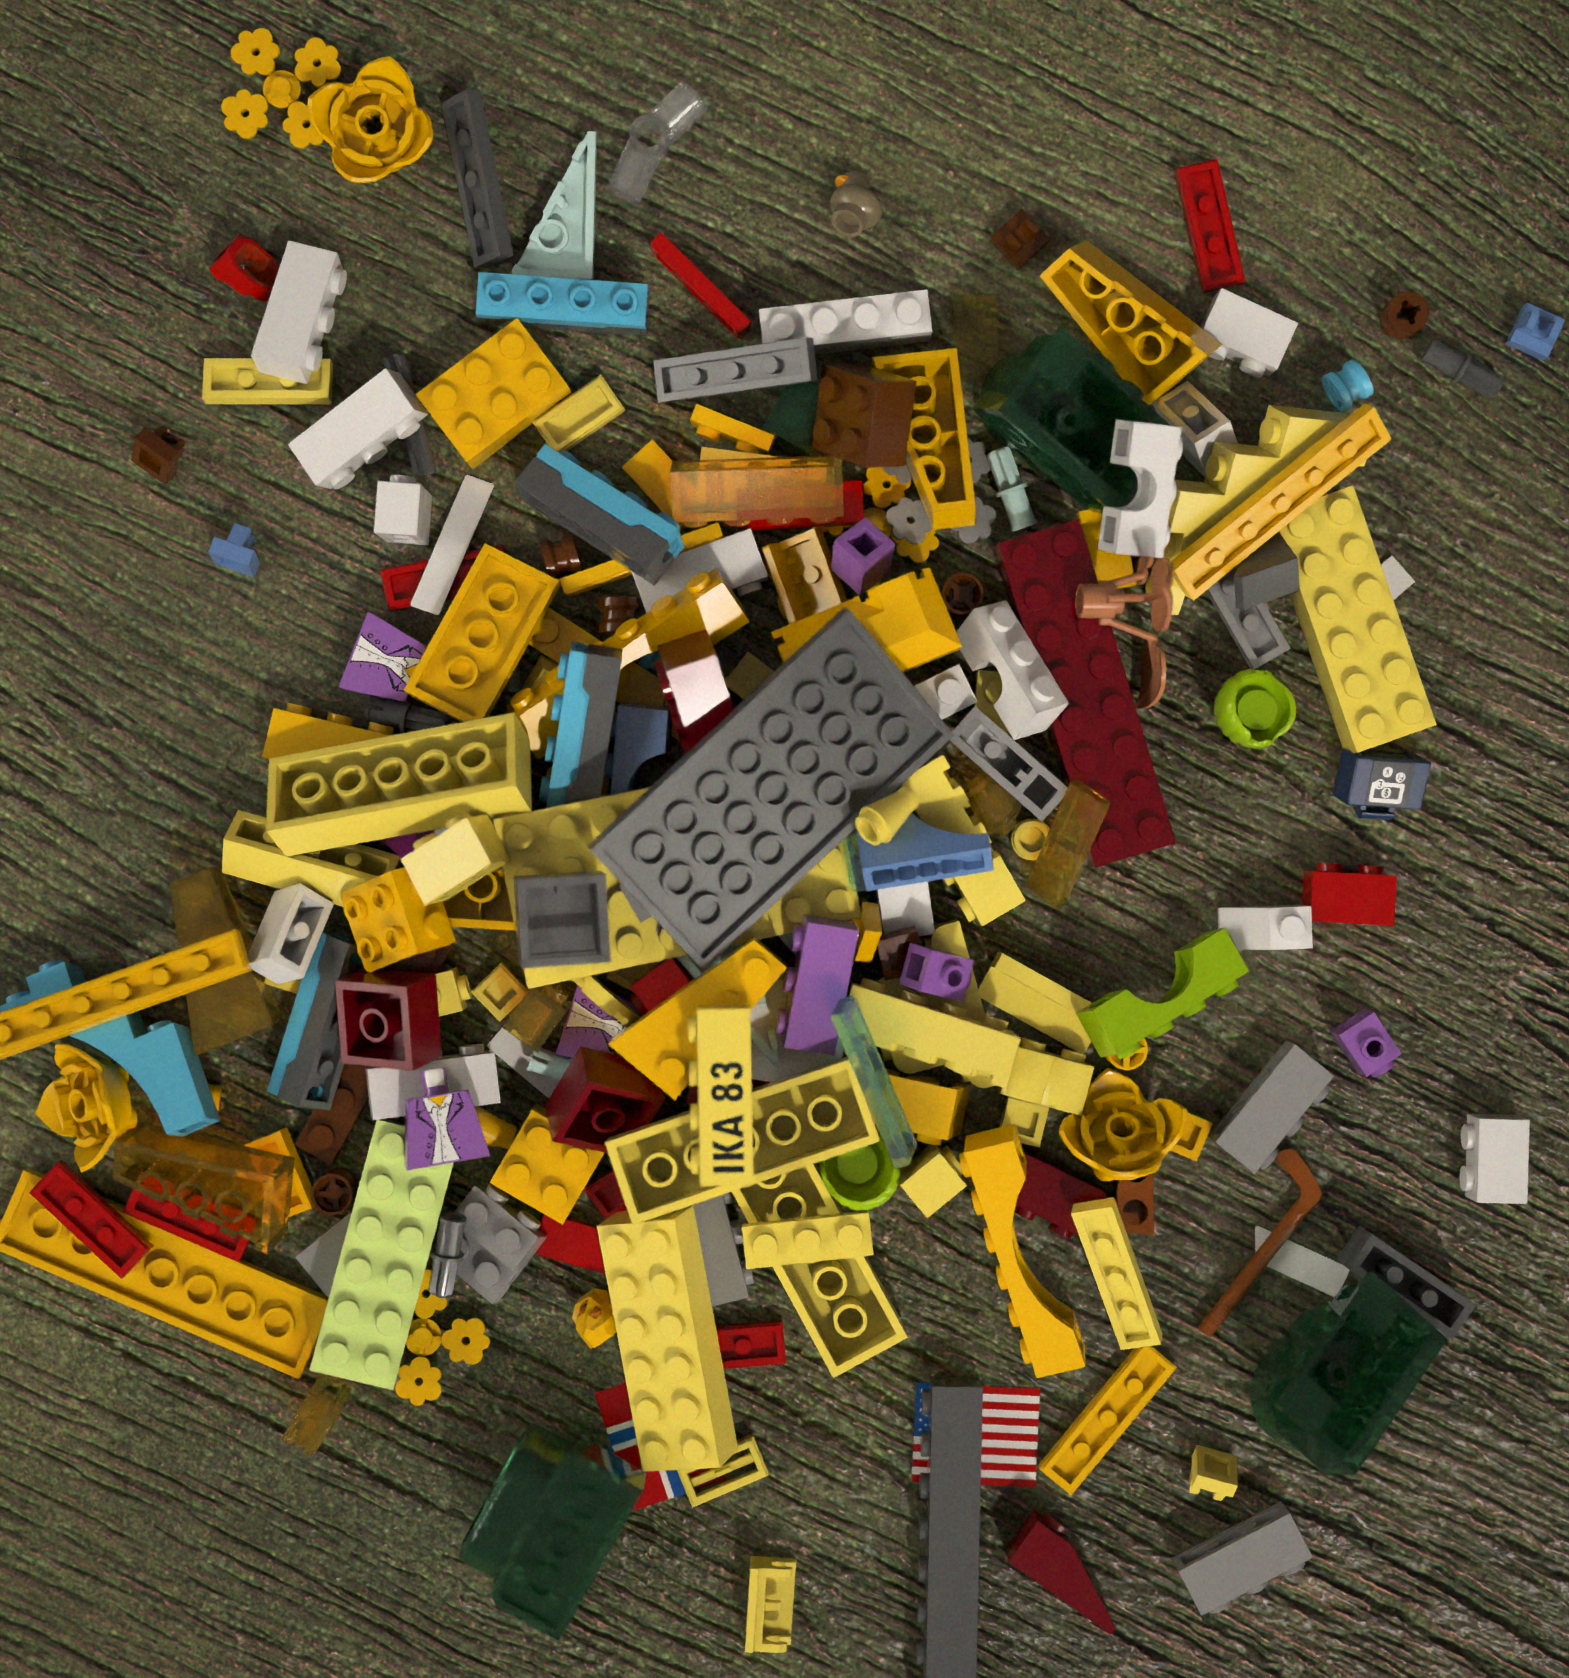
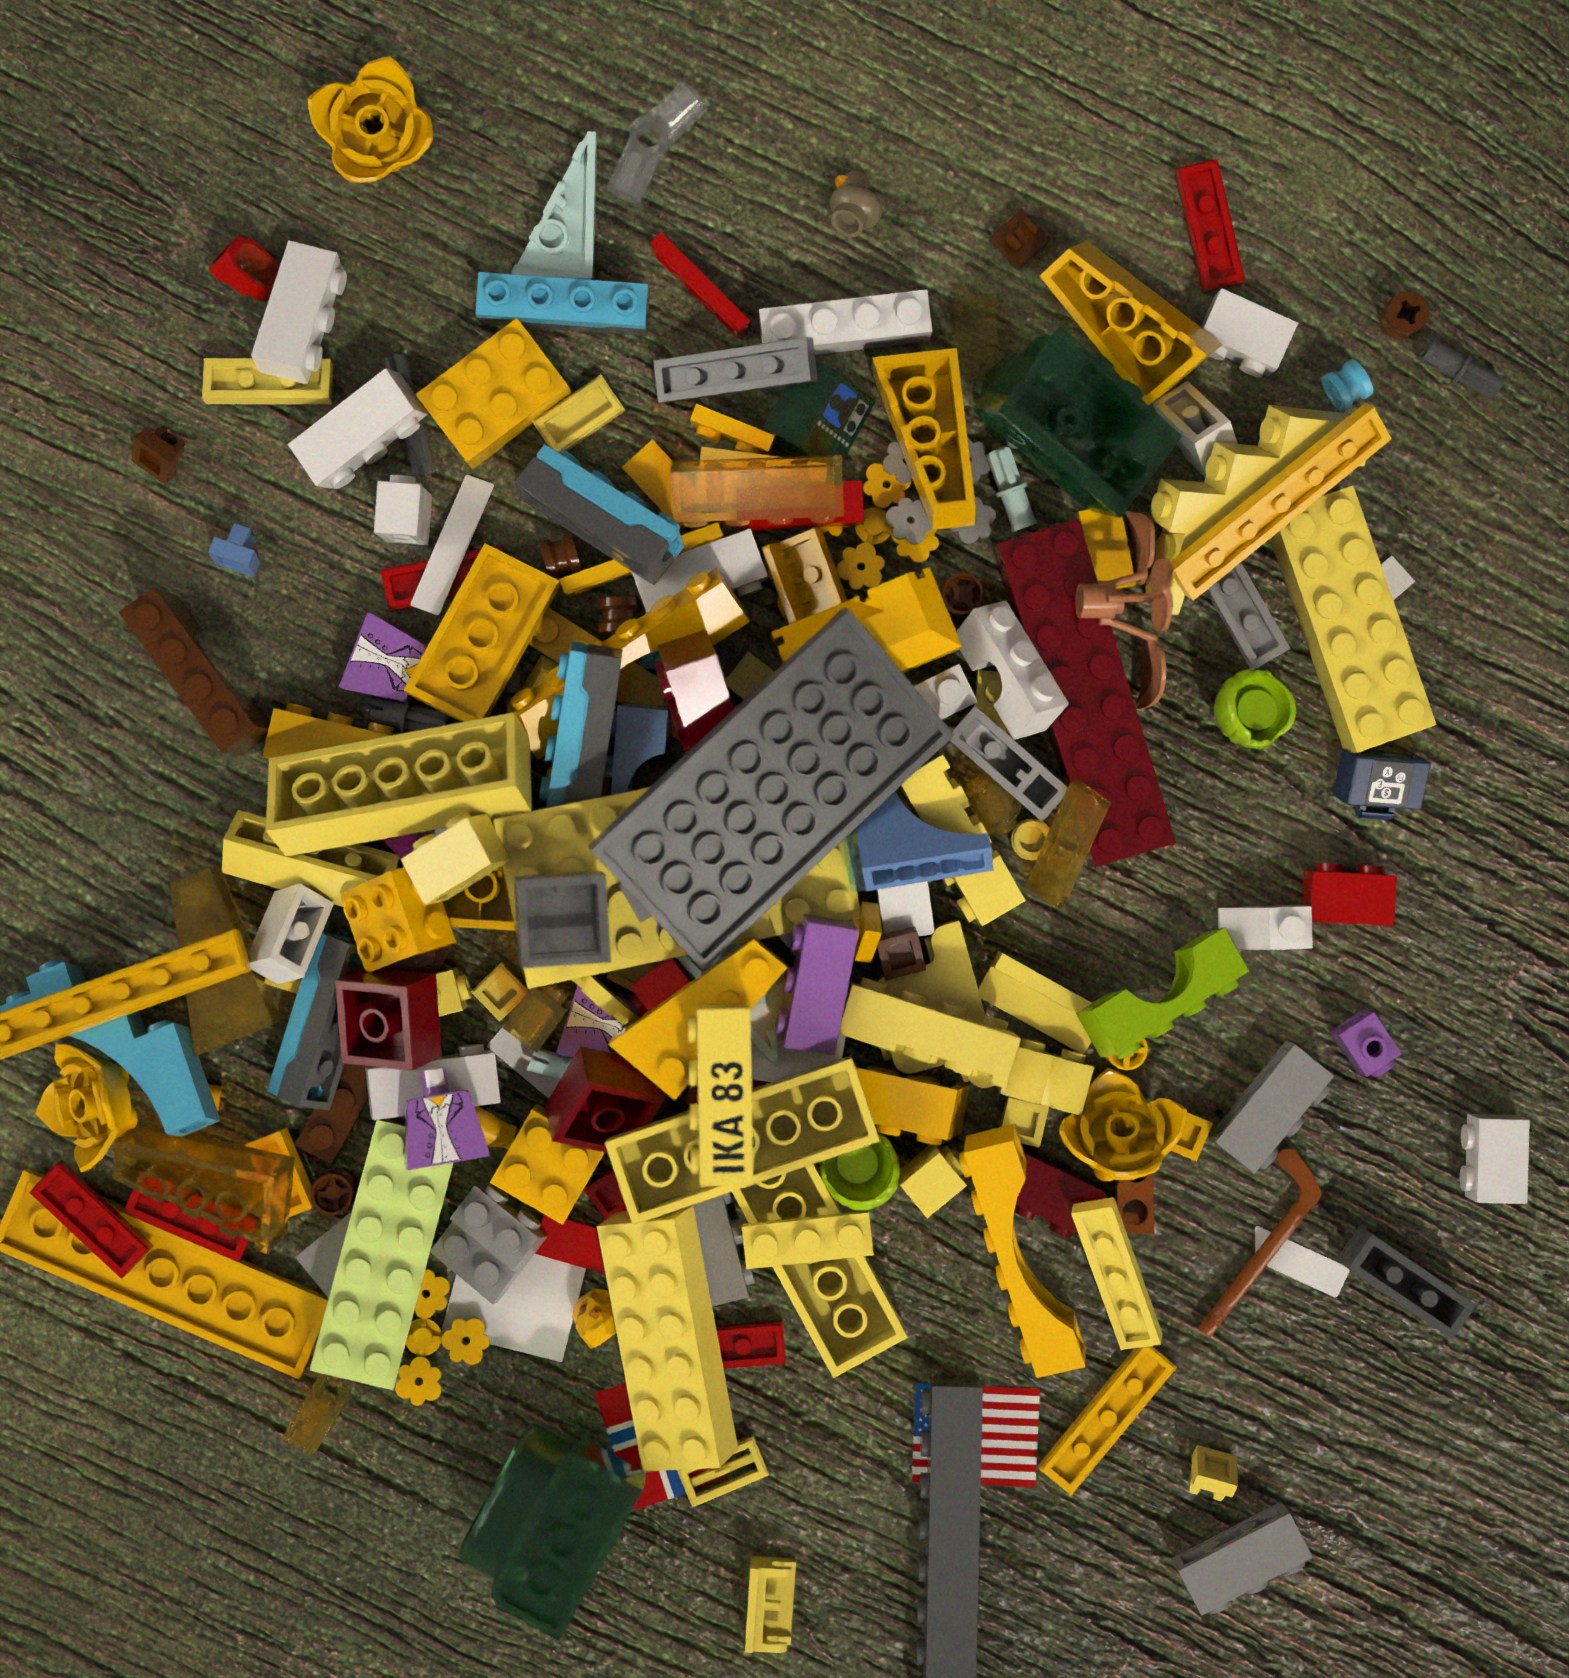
yellow plant [221,28,341,149] -> none
dark grey axle [428,1212,467,1298] -> none
dark grey plate [441,89,513,268] -> none
reddish brown brick [812,363,917,468] -> none
clear light blue tile [830,995,917,1169] -> none
medium lavender brick [831,517,895,595] -> none
light yellow cone [855,787,918,846] -> none
medium lavender brick [899,943,974,1002] -> none
dark red slope [1004,1509,1116,1635] -> none
white arch [1098,419,1183,558] -> none
dark grey slope [1234,532,1299,610] -> none
clear green brick [1250,1271,1448,1475] -> none
medium blue tile [1505,303,1565,361] -> none
none -> reddish brown arch [119,587,270,755]
none -> white sticker [441,1254,586,1362]

